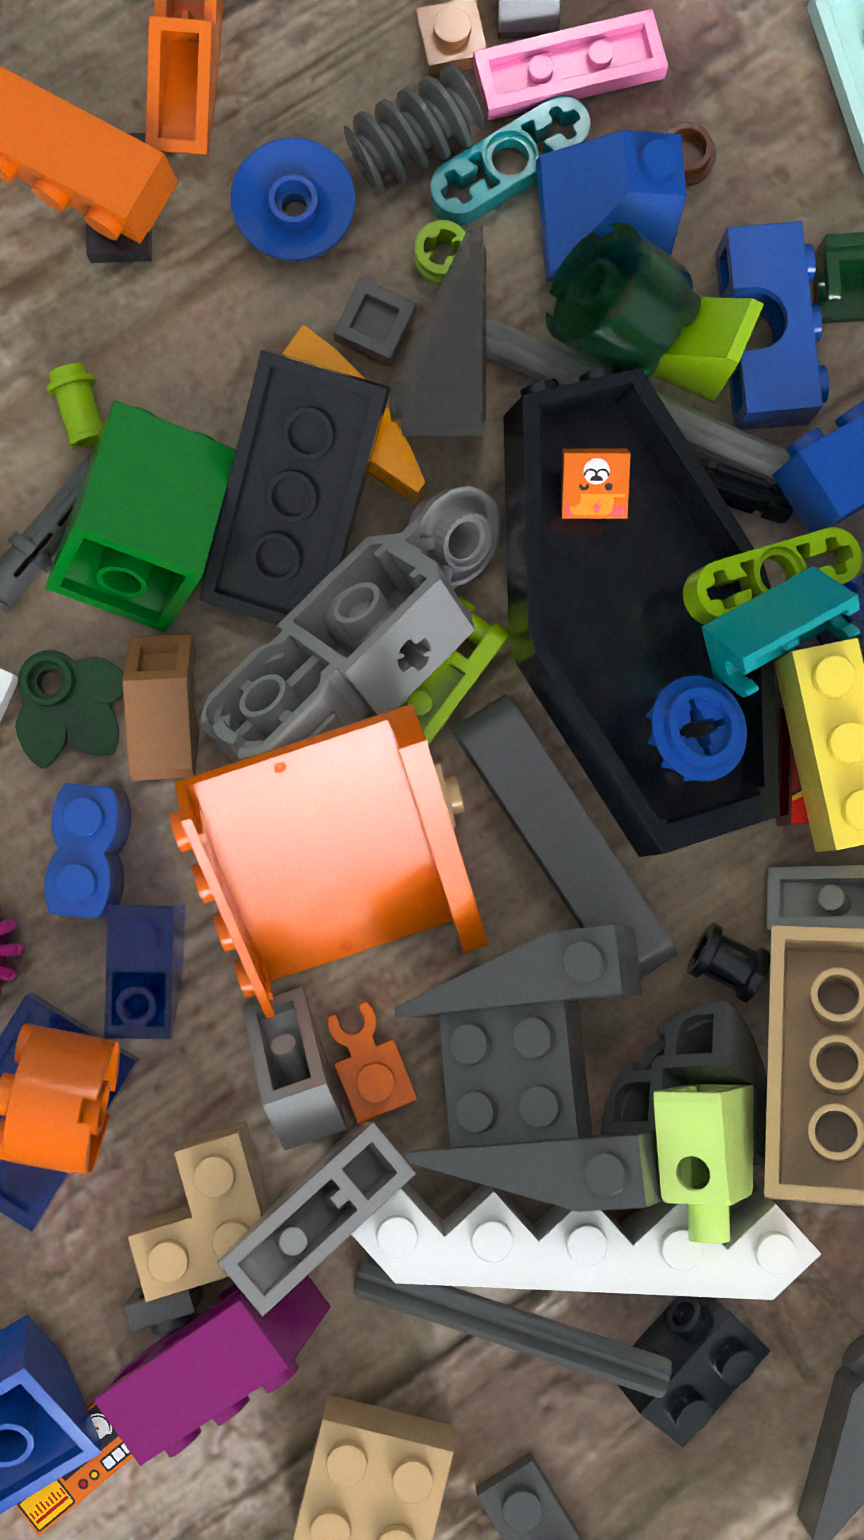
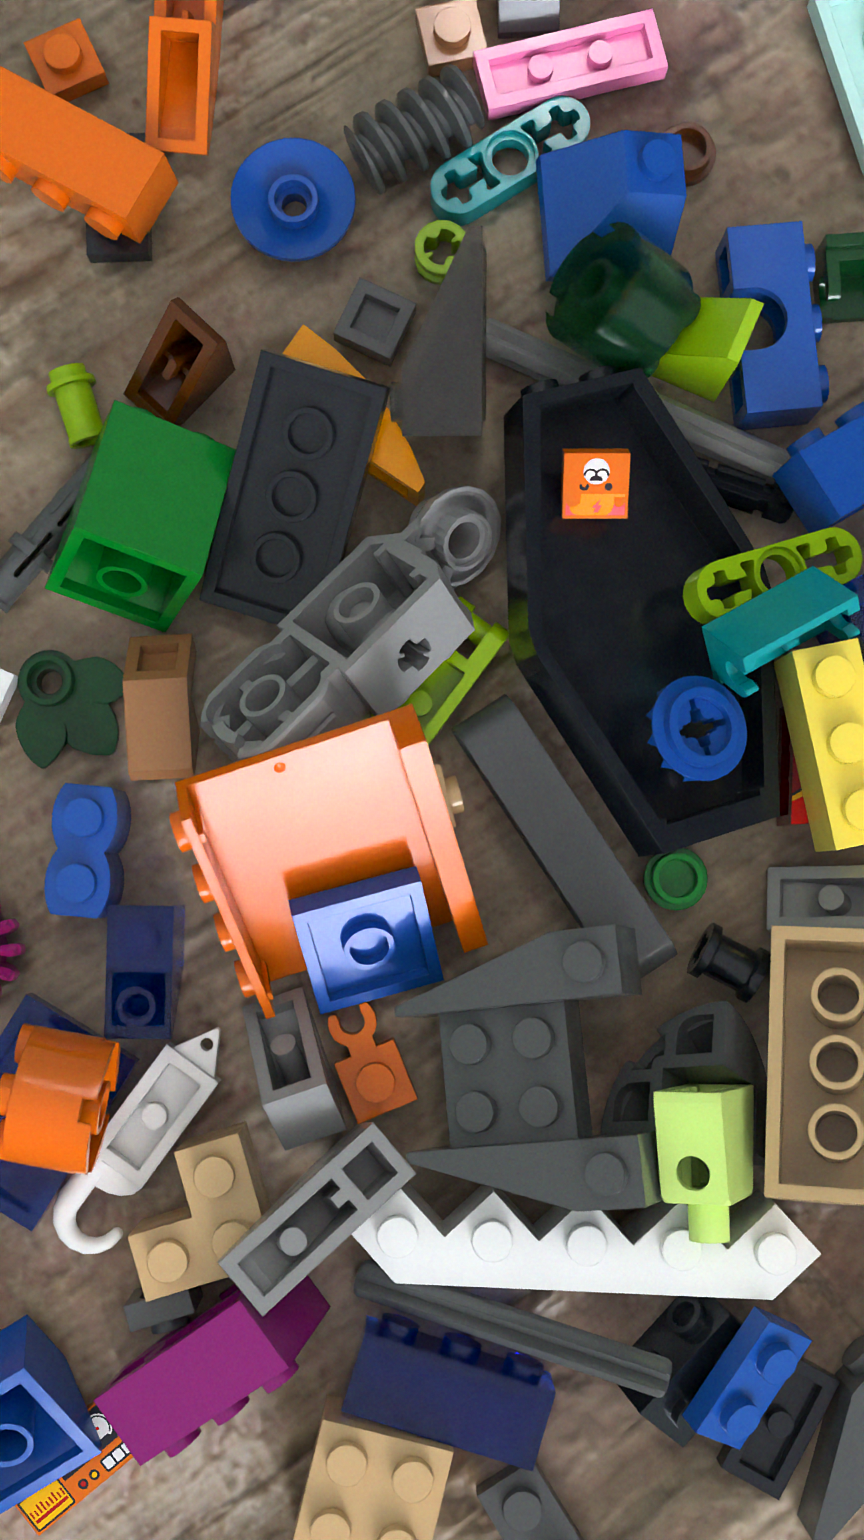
none -> orange plate [23,18,109,102]
none -> white plate [53,1027,222,1254]
none -> reddish brown slope [123,297,236,426]
none -> blue plate [288,866,444,1015]
none -> clear blue brick [341,1313,556,1471]
none -> green plate [643,848,708,910]
none -> blue plate [682,1306,812,1450]
none -> black plate [716,1357,840,1500]

